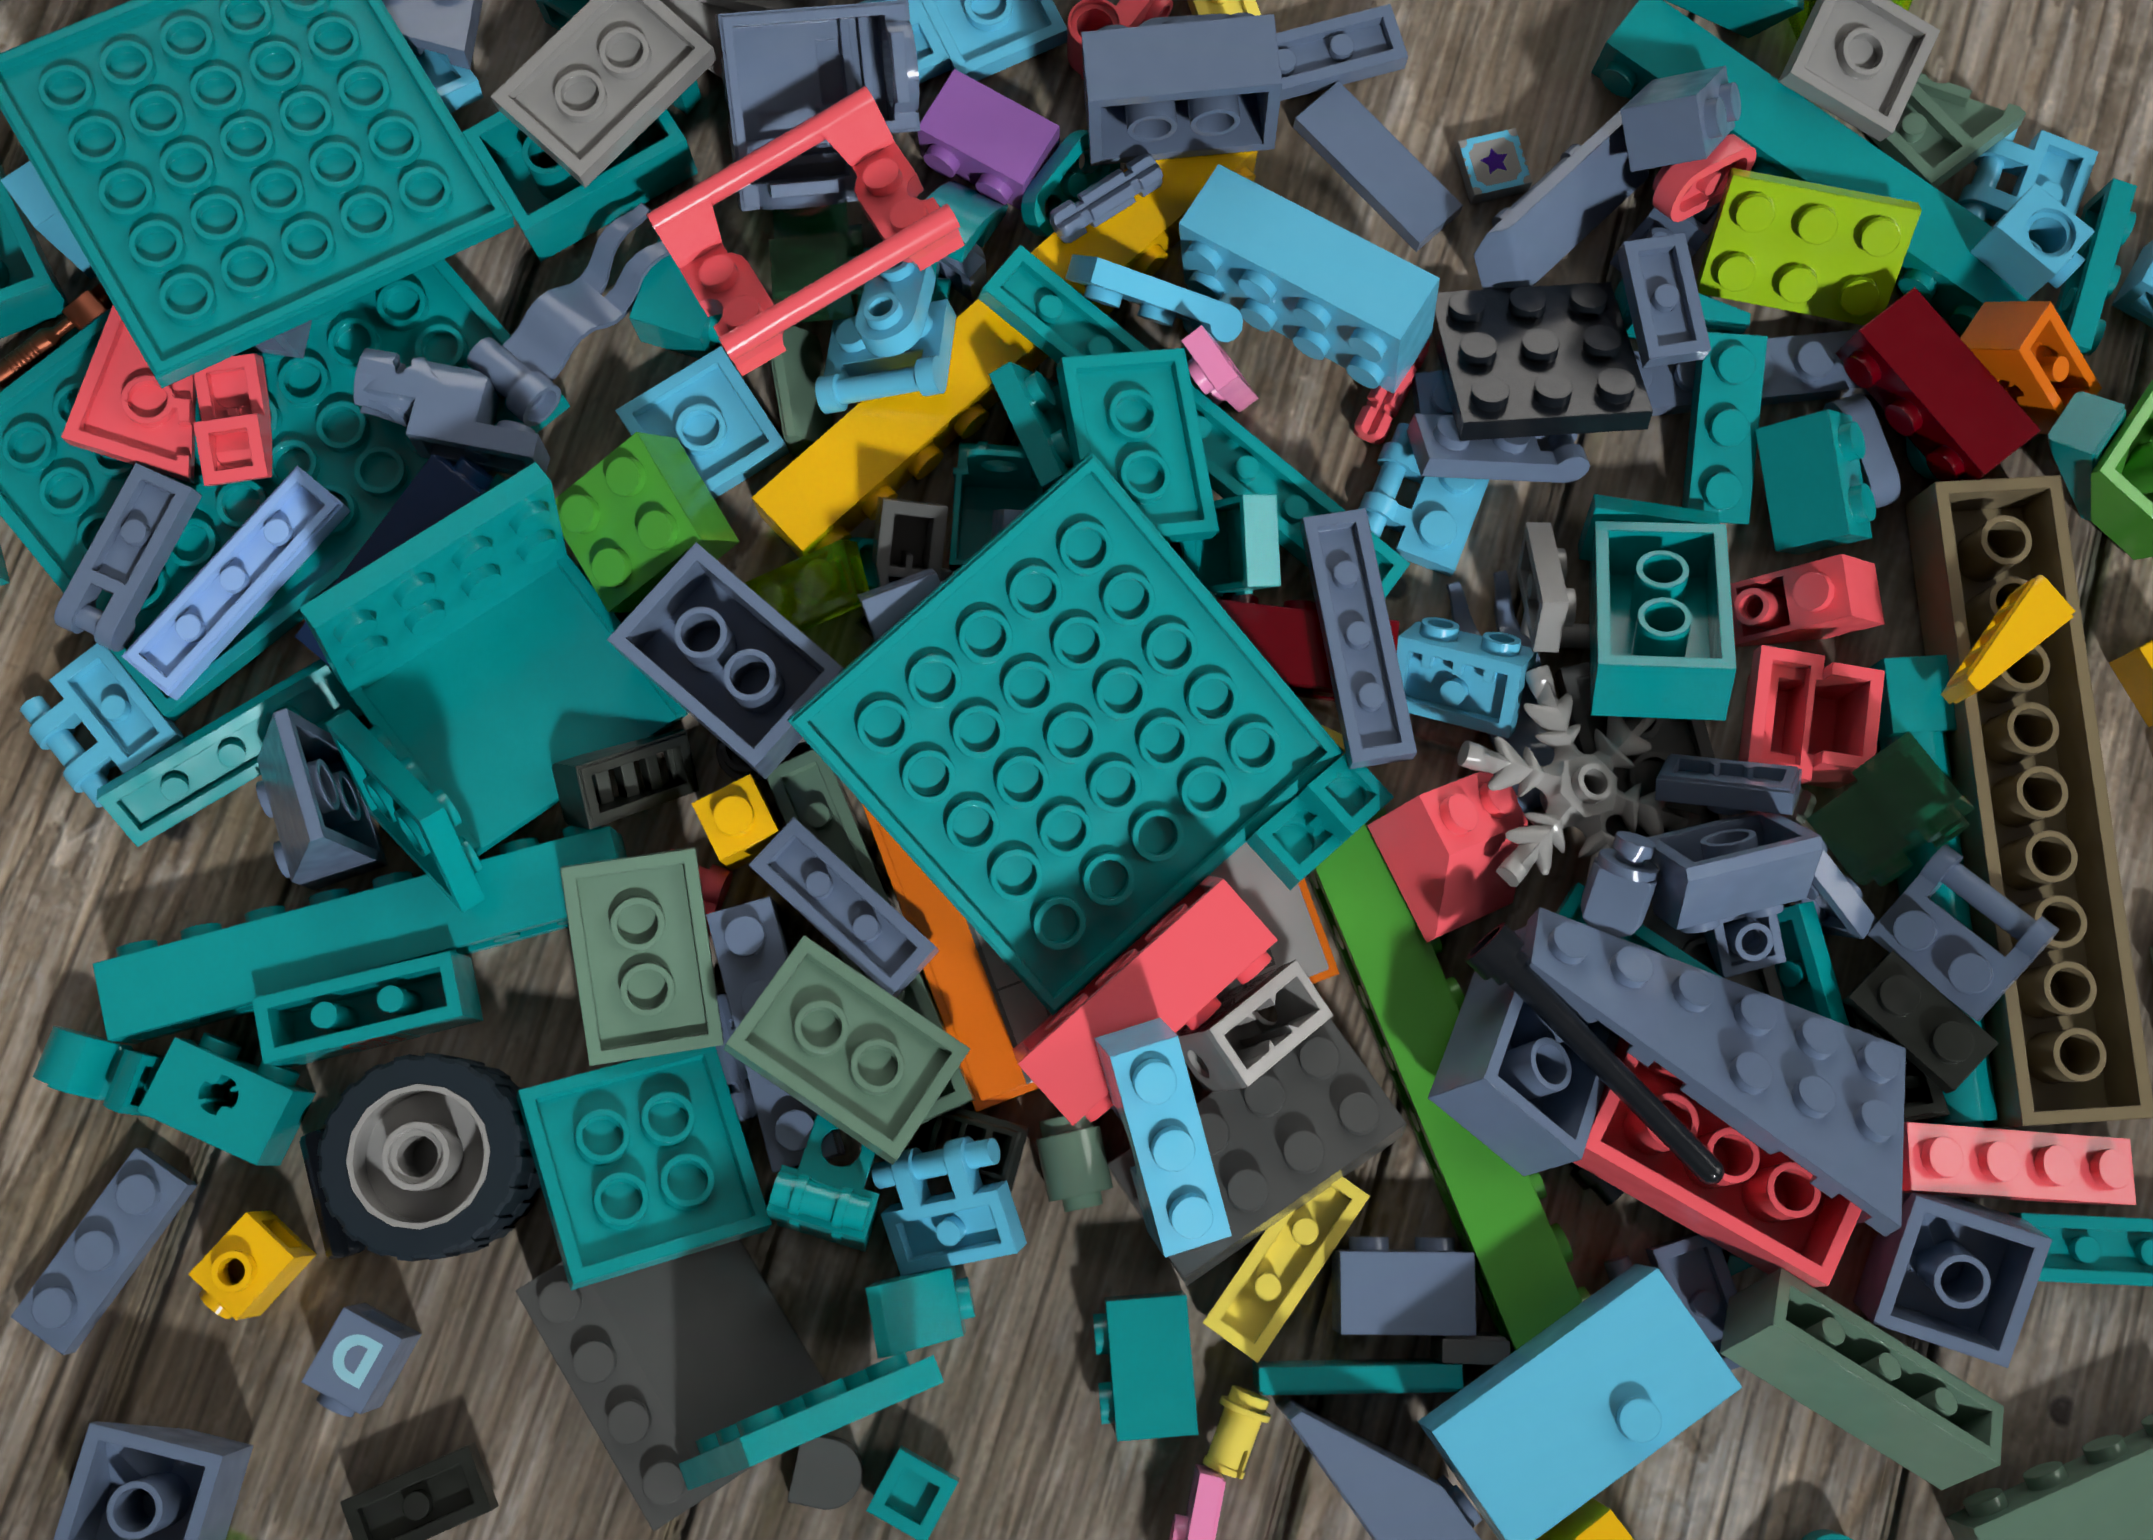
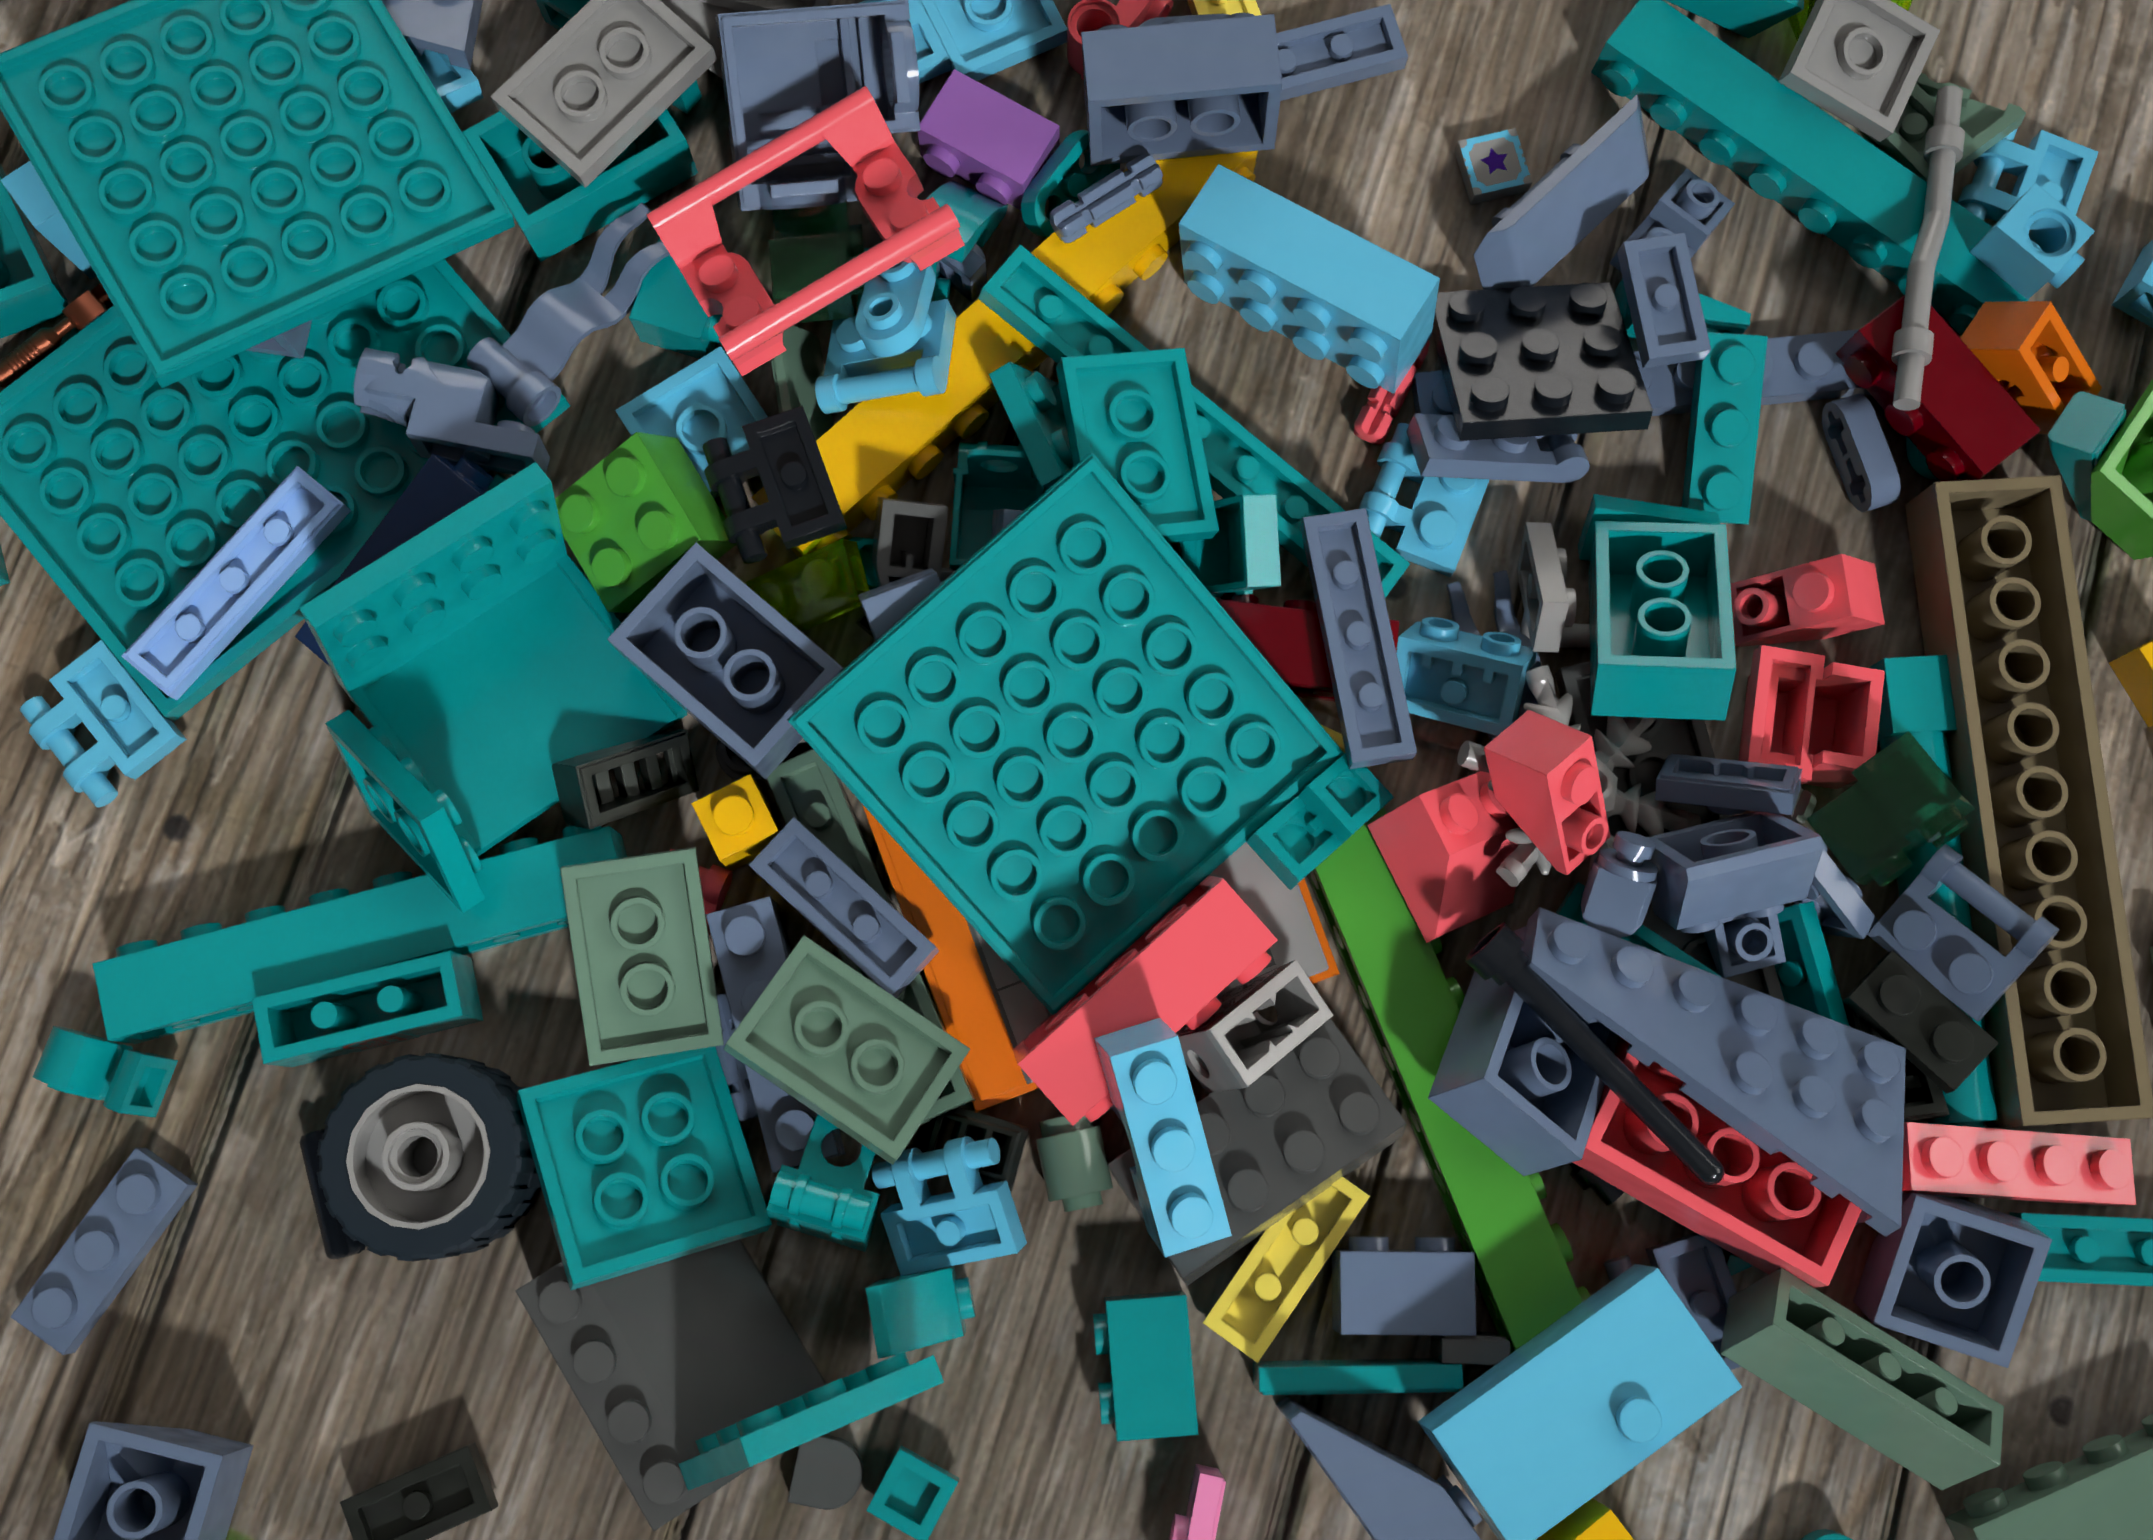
sand blue plate [54,463,202,652] -> none
coral wing [61,305,196,484] -> none
teal plate [96,659,363,847] -> none
teal brick [137,1032,316,1166] -> none
yellow brick [188,1210,317,1320] -> none
coral slope [193,353,273,487] -> none
sand blue slope [256,708,388,890] -> none
sand blue brick [301,1303,422,1417] -> none
medium azure plate [1065,254,1243,342] -> none
bright pink plate [1181,325,1259,413] -> none
light yellow pin [1203,1385,1271,1479] -> none
sand blue tile [1293,81,1463,252] -> none
sand blue brick [1620,65,1741,172] -> none
coral plate [1653,134,1757,222] -> none
lime plate [1696,167,1922,326] -> none
teal brick [1755,409,1876,555] -> none
yellow slope [1941,575,2076,704] -> none
teal plate [2055,178,2137,356] -> none
none -> black plate [702,405,847,564]
none -> coral slope [1484,710,1611,875]
none -> light grey bar [1891,86,1965,411]

